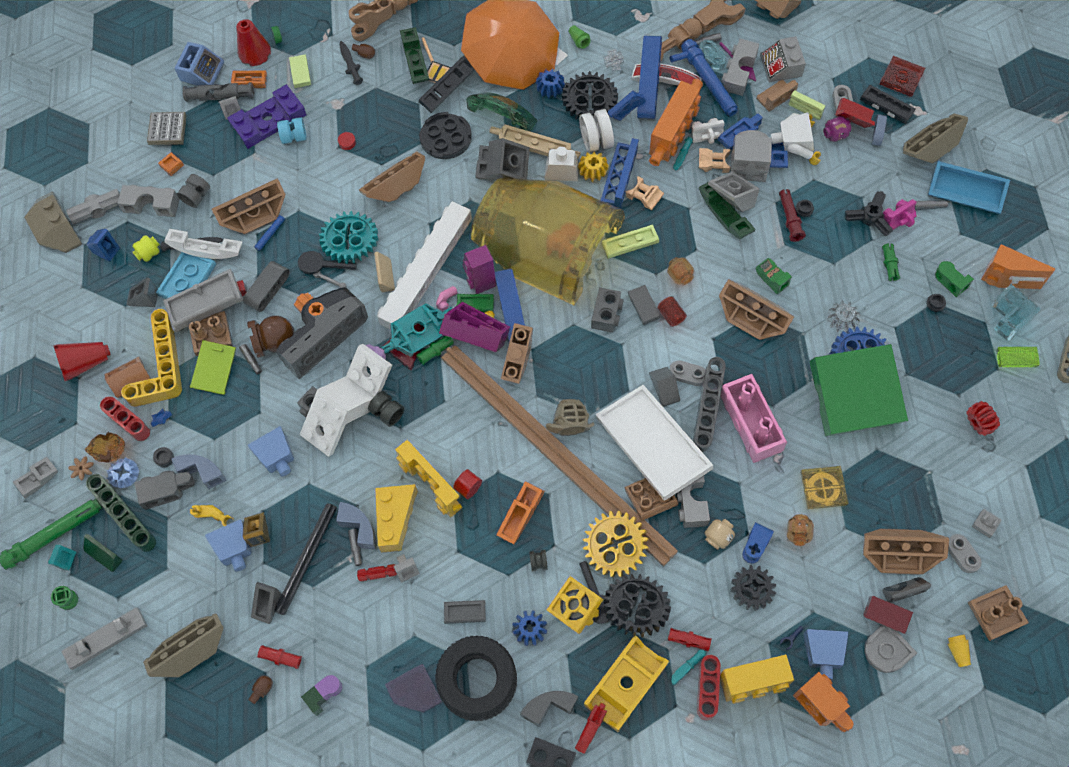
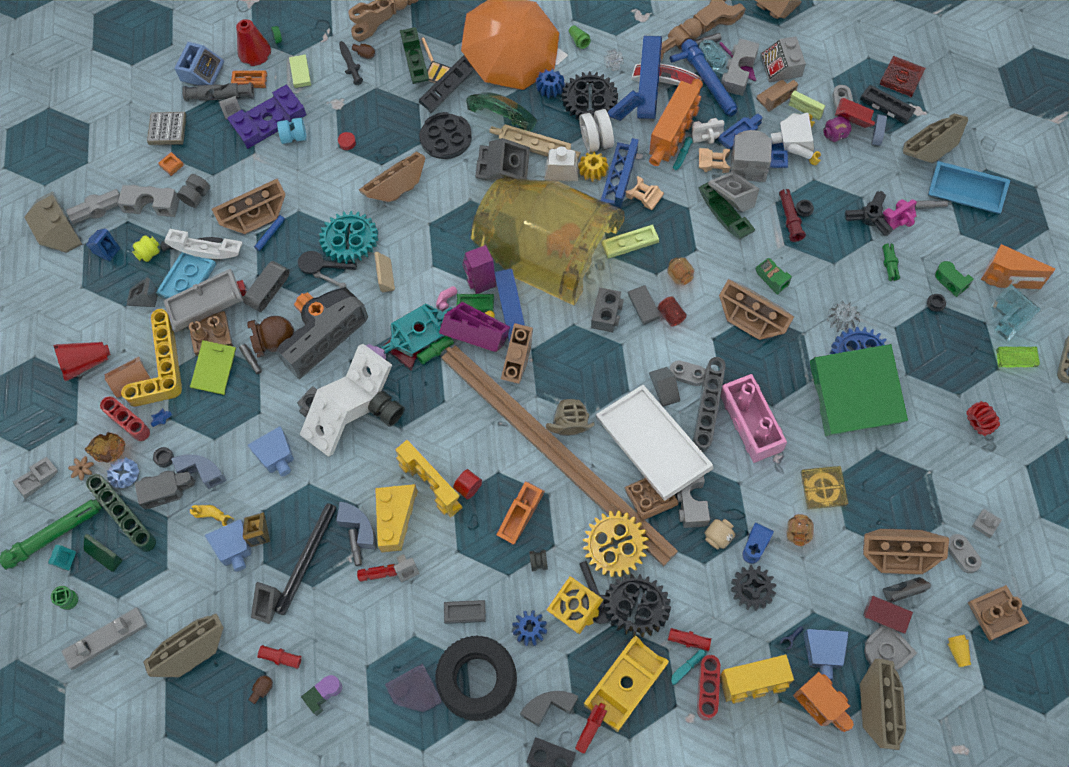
white brick [377,201,472,329] -> none
none -> dark tan wedge [860,659,906,750]

